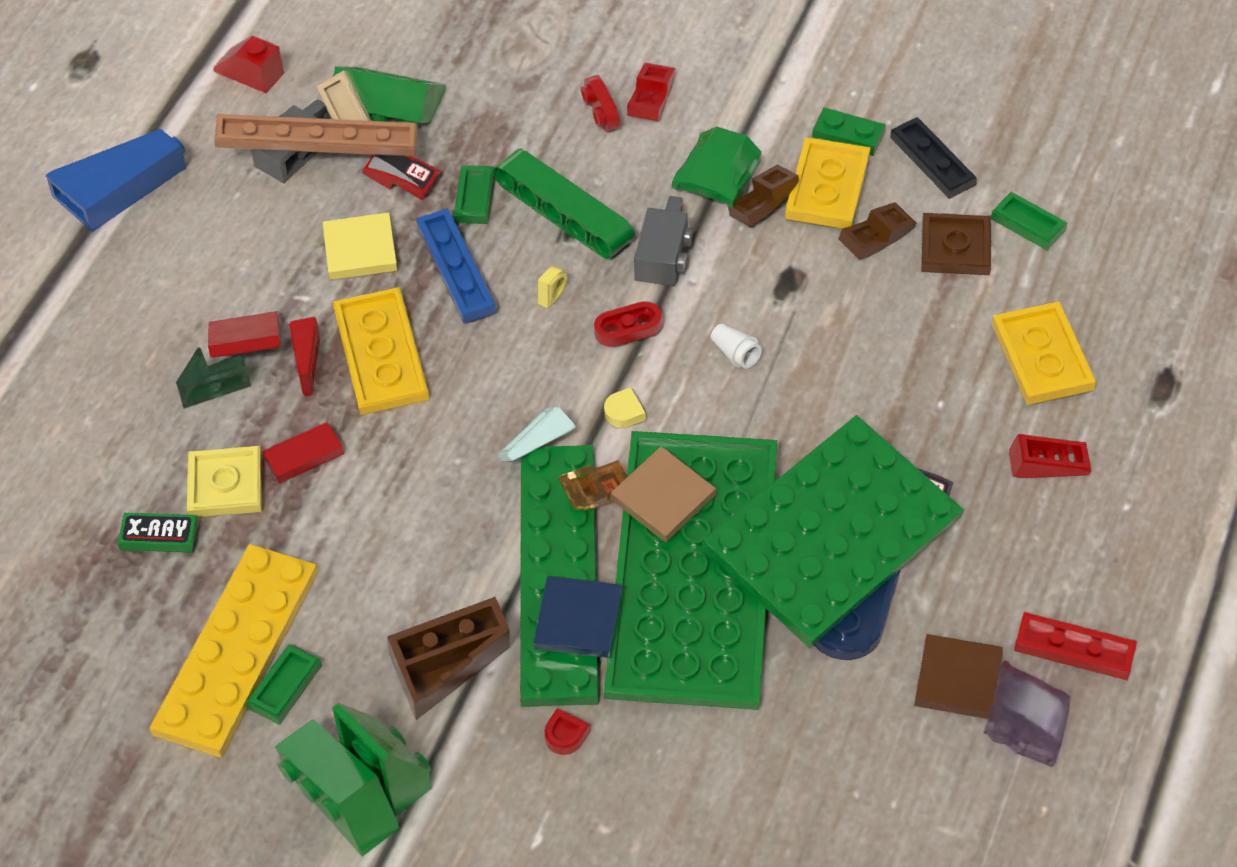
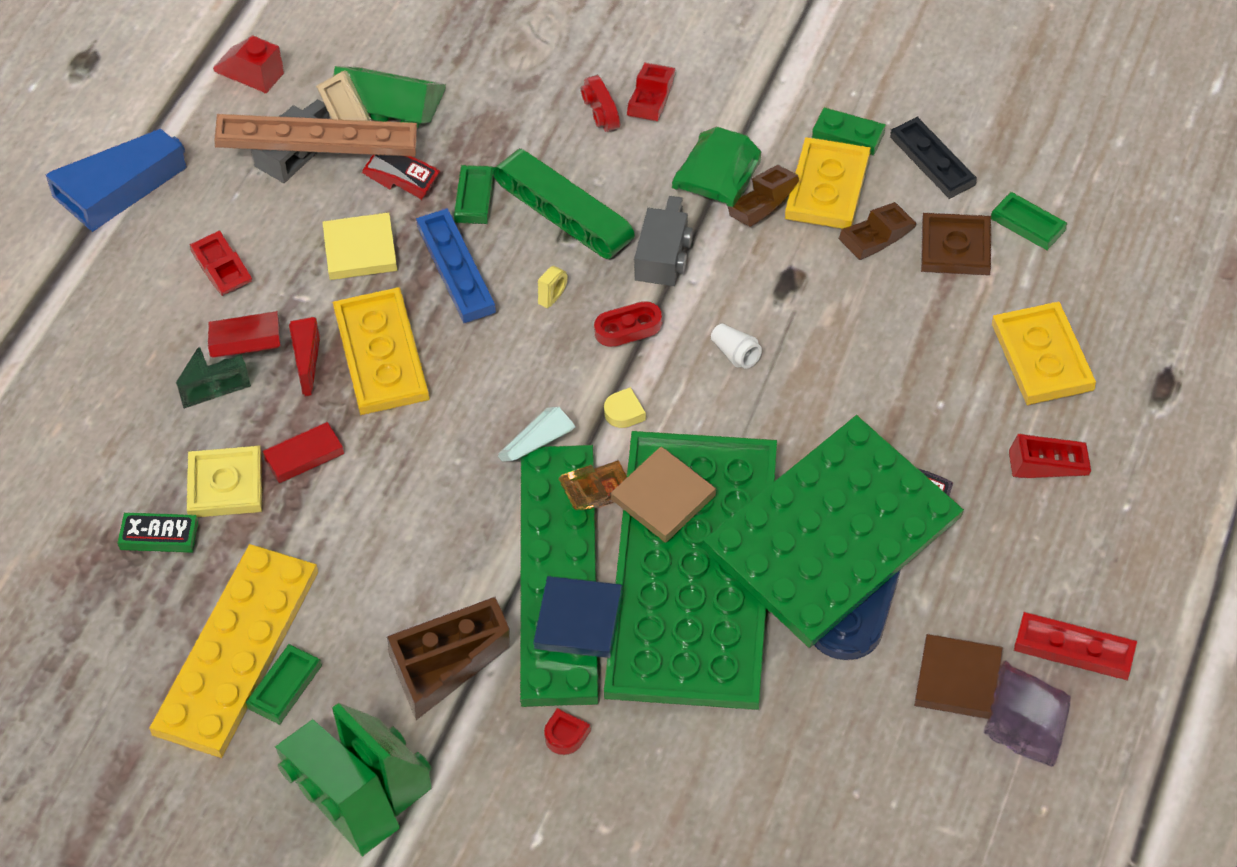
none -> red slope [190,230,252,296]

